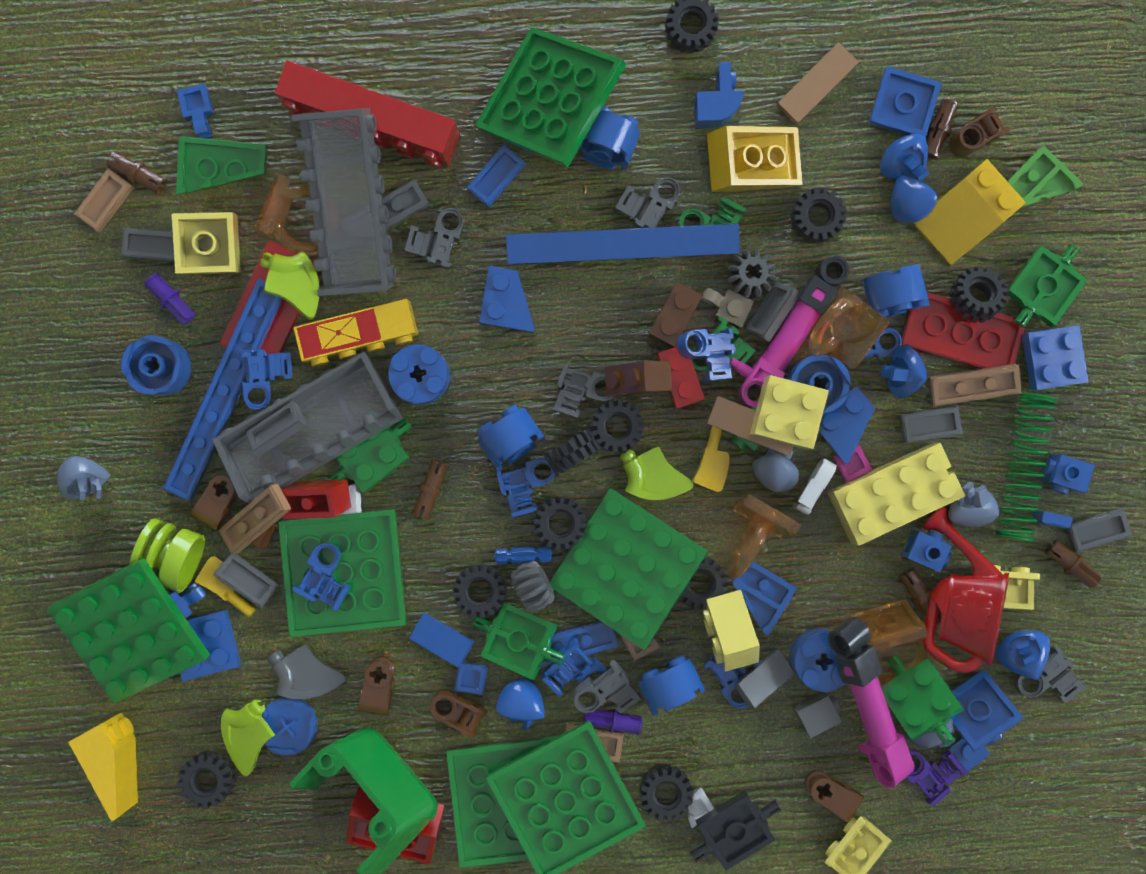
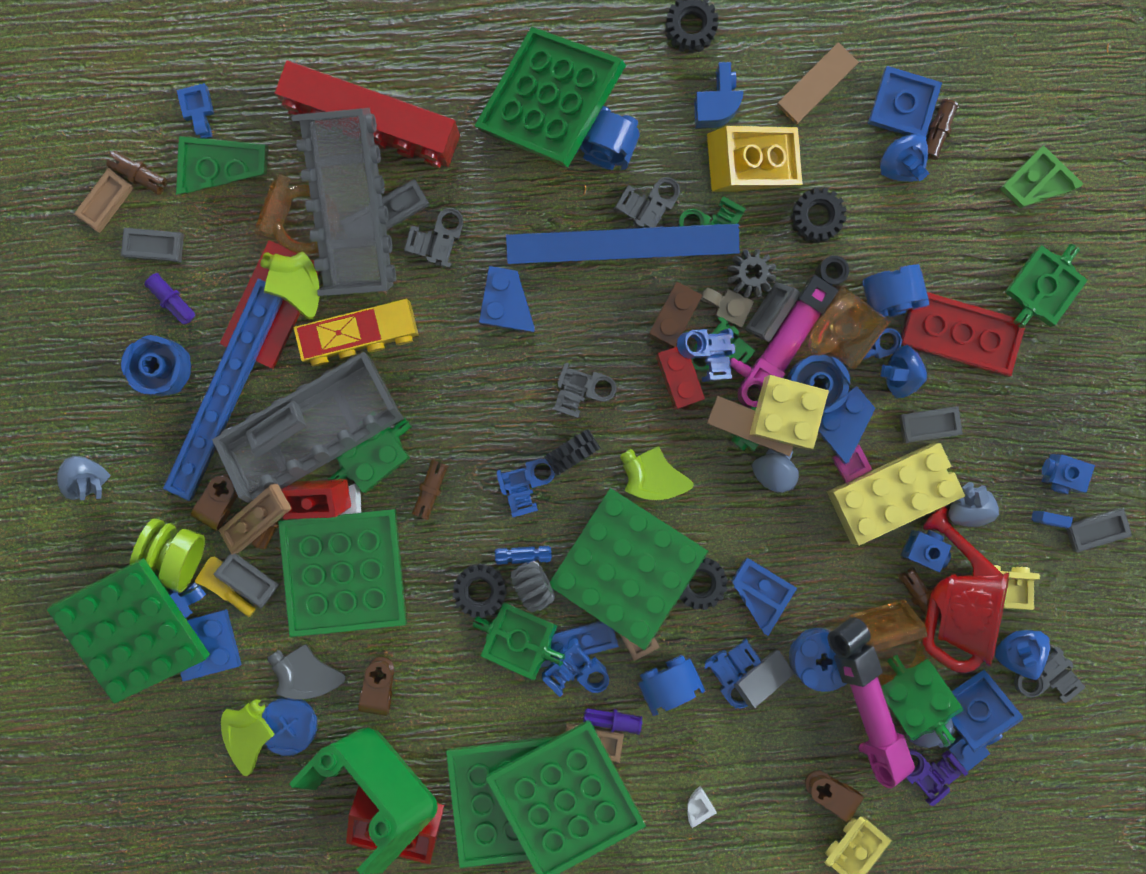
yellow slope [68,712,138,822] -> none
light yellow brick [172,212,241,275] -> none
black tyre [177,751,236,809] -> none
blue piece [239,349,292,410] -> none
blue piece [293,542,352,611] -> none
blue brick [388,344,451,405] -> none
blue tile [409,613,475,667] -> none
reddish brown piece [430,689,488,738] -> none
blue tile [454,661,488,696] -> none
blue tile [466,144,526,208] -> none
blue brick [477,405,545,470] -> none
blue piece [496,678,544,731] -> none
black tyre [534,497,586,550] -> none
dark grey piece [573,660,641,714] -> none
black tyre [591,400,644,453] -> none
reddish brown brick [605,361,672,396] -> none
black tyre [640,764,694,822] -> none
black plate [690,790,781,870] -> none
yellow piece [692,426,729,492] -> none
light yellow brick [703,590,760,672] -> none
clear orange tile [728,494,801,579] -> none
white piece [792,458,837,515] -> none
dark grey brick [792,692,842,738] -> none
blue piece [890,175,937,224] -> none
yellow slope [912,159,1026,266] -> none
medium nougat tile [928,363,1022,406] -> none
black tyre [949,266,1009,323] -> none
reddish brown piece [950,106,1010,157] -> none
green piece [995,393,1057,542] -> none
plate [1022,325,1089,391] -> none
reddish brown axle [1045,539,1102,588] -> none

